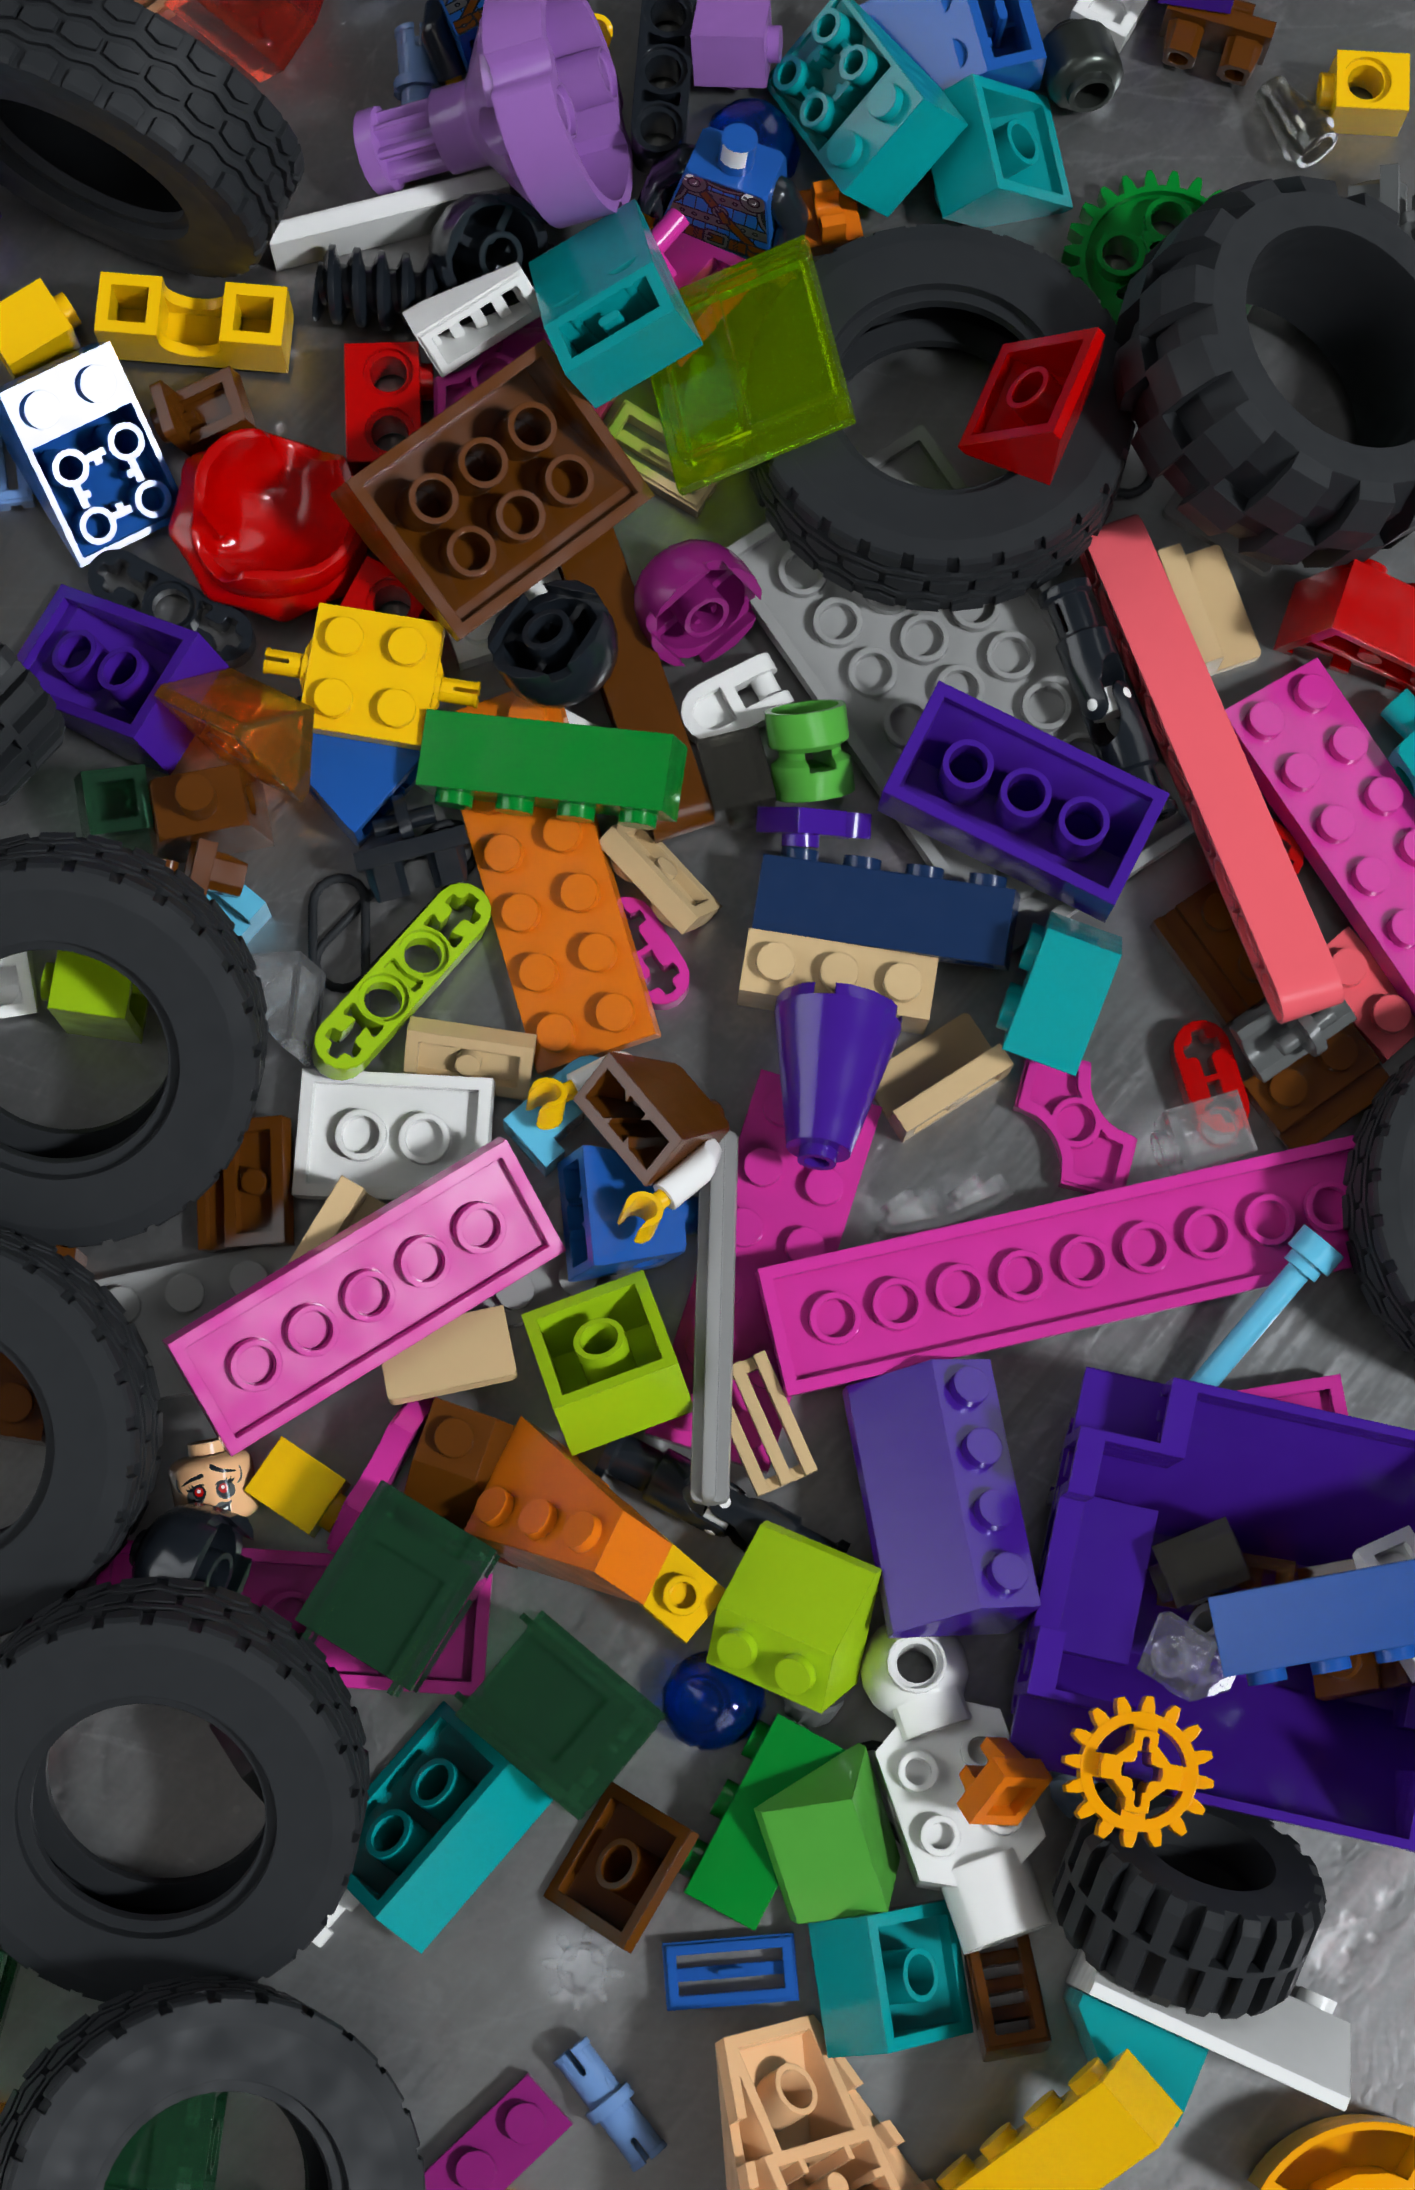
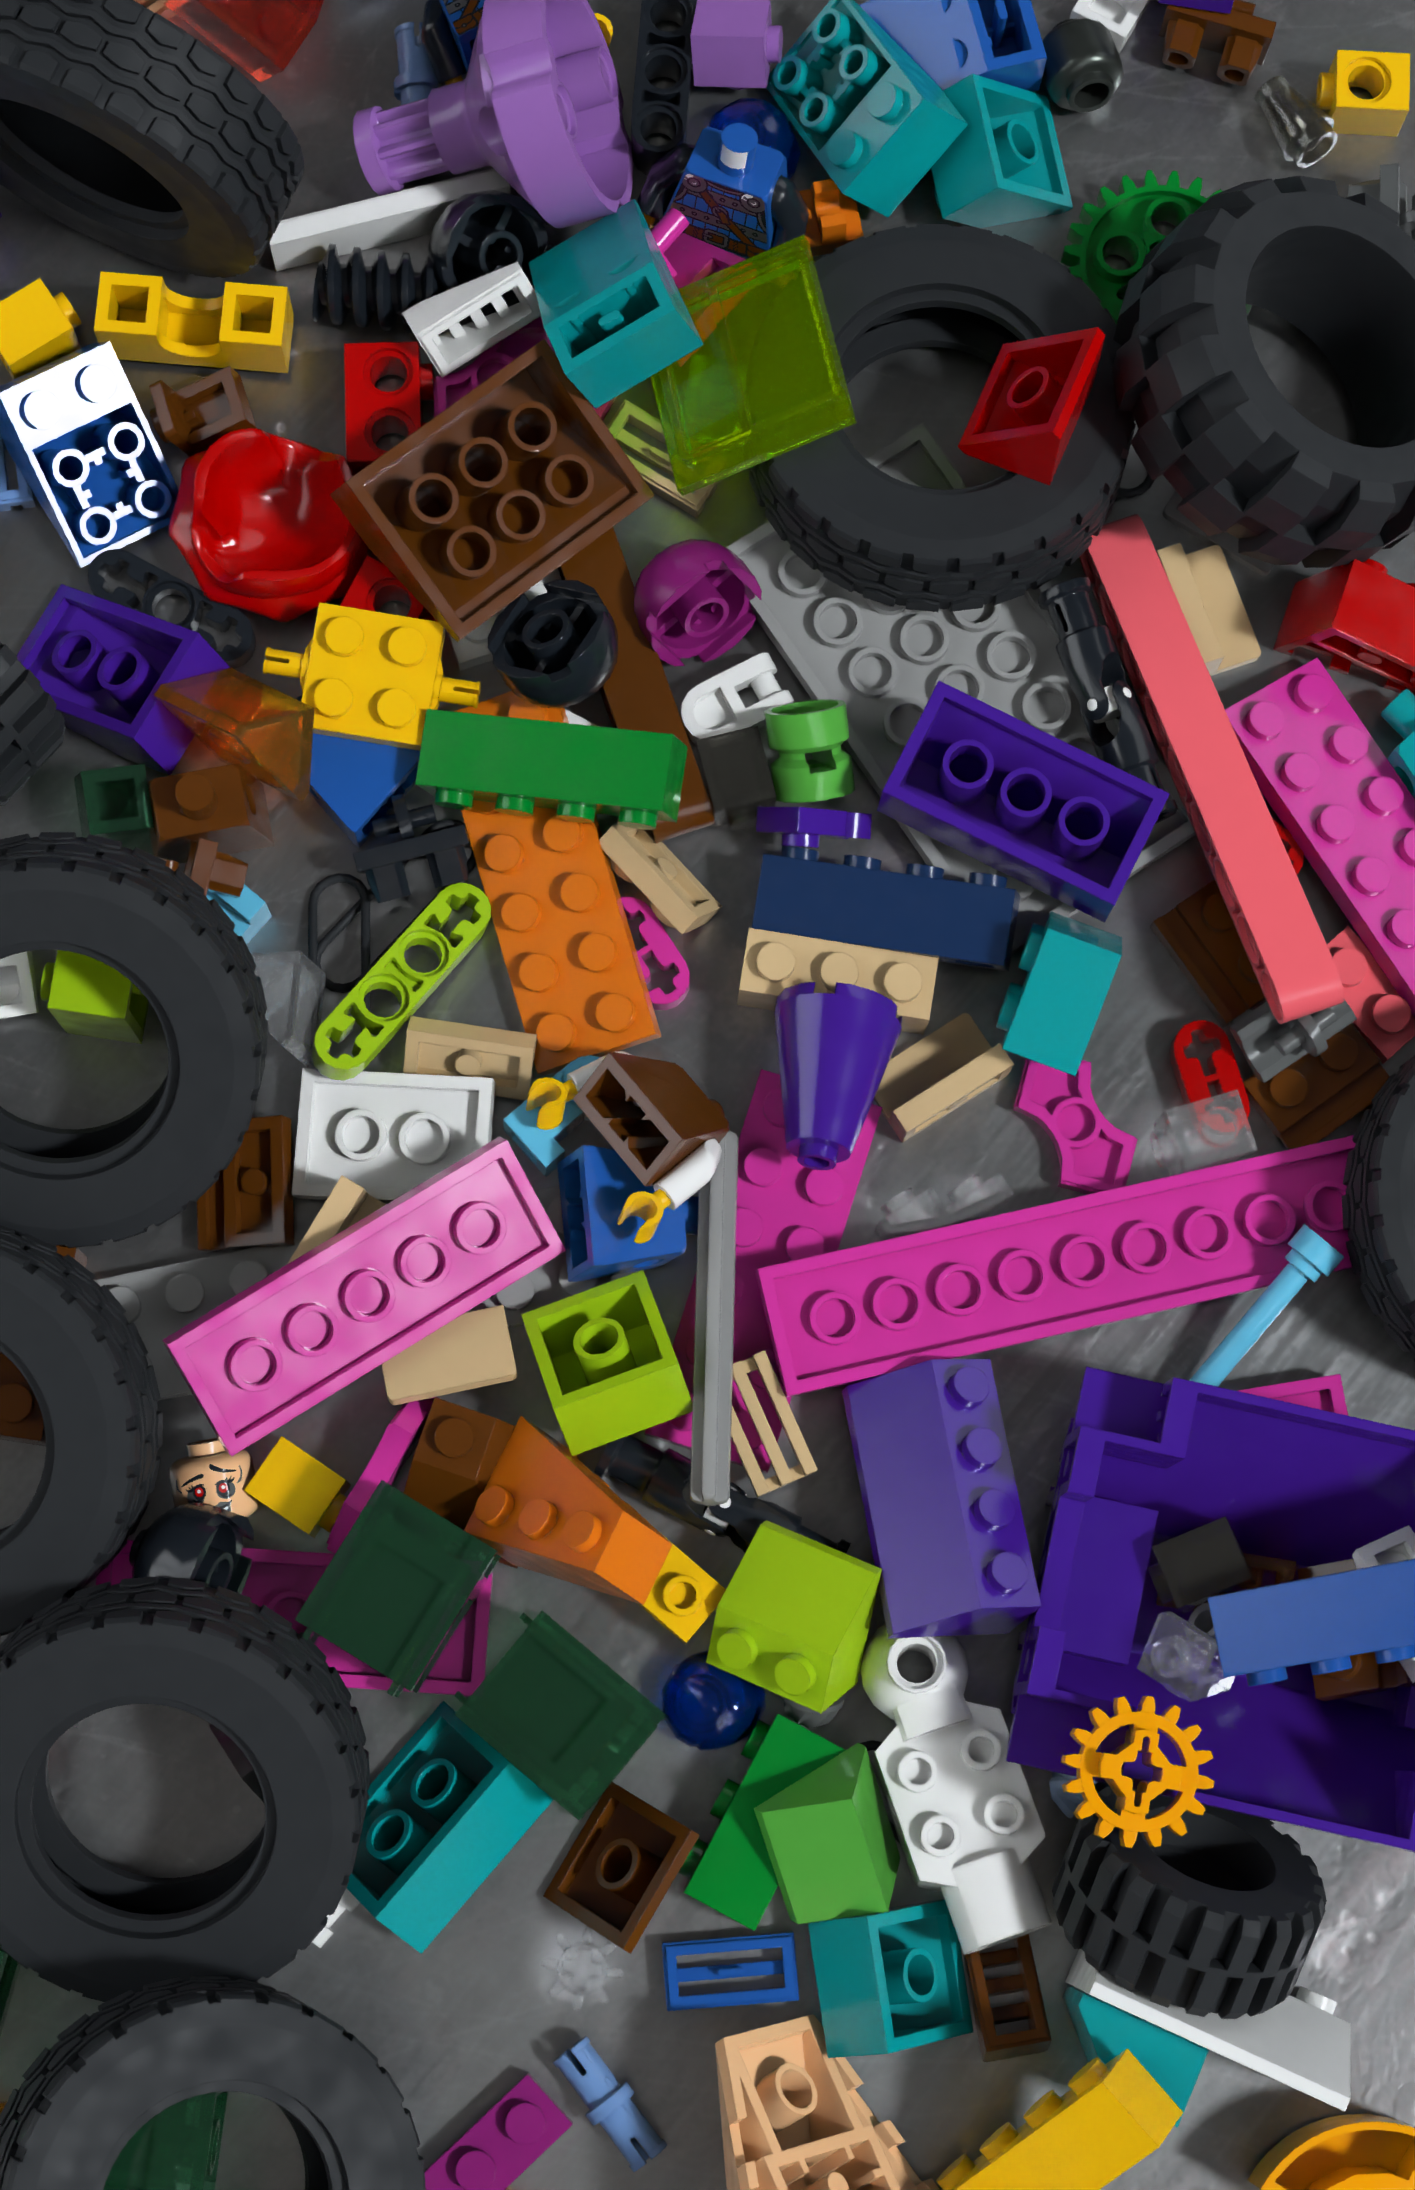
orange tile [956,1737,1053,1826] -> none

